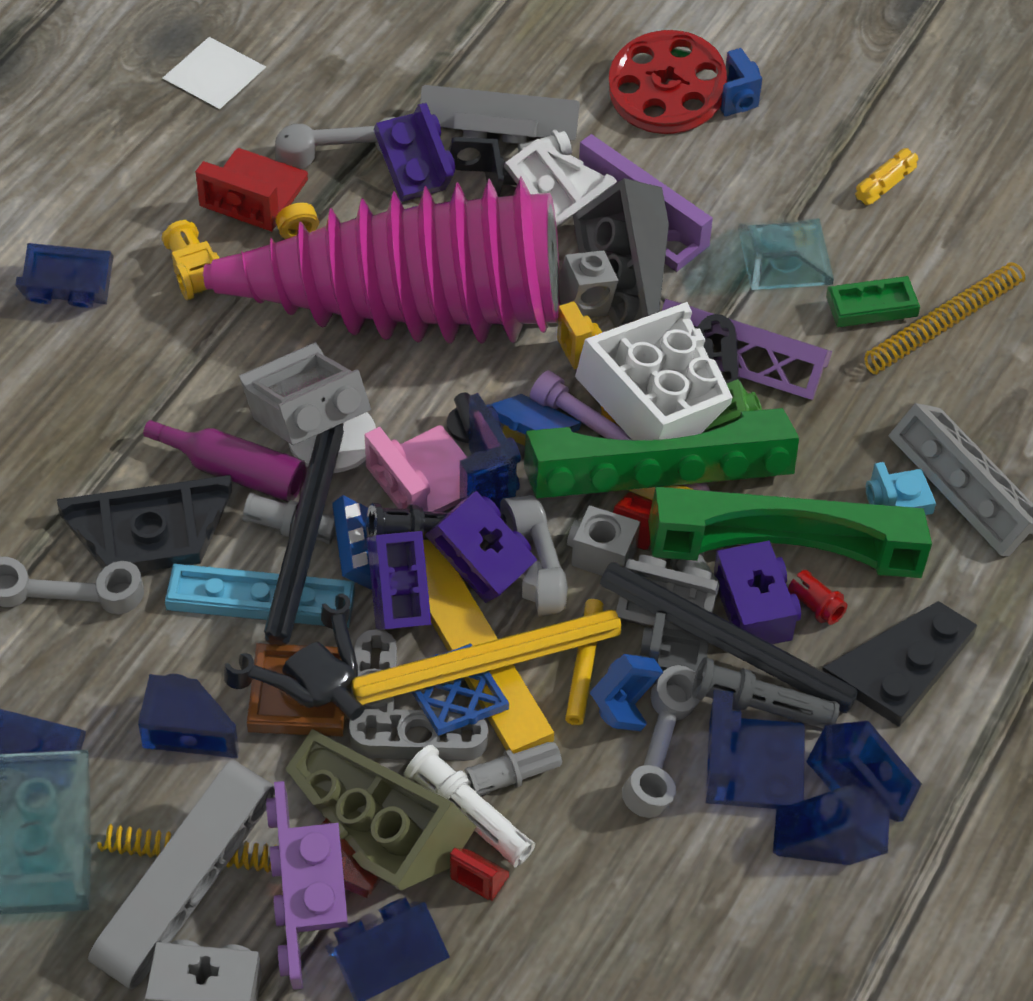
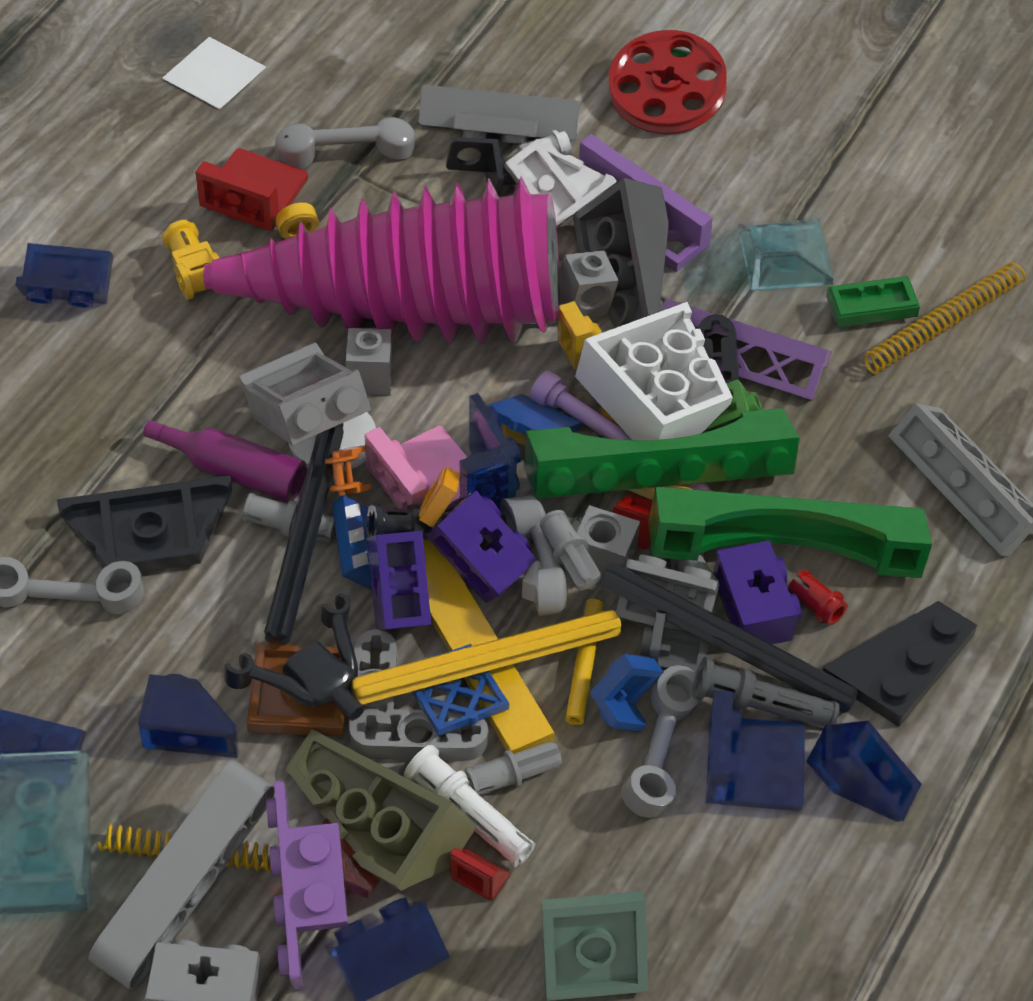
medium azure tile [165,564,355,628] -> none
dark purple bracket [373,103,455,202] -> none
black plate [447,392,490,443] -> none
blue bracket [720,48,762,116] -> none
clear blue slope [773,784,890,865] -> none
yellow axle [855,148,919,205] -> none
medium azure bracket [866,462,936,515] -> none
none -> orange piece [325,445,372,496]
none -> light grey brick [346,328,393,396]
none -> light orange tile [419,466,461,528]
none -> light grey axle [539,510,602,591]
none -> sand green tile [541,891,648,1001]

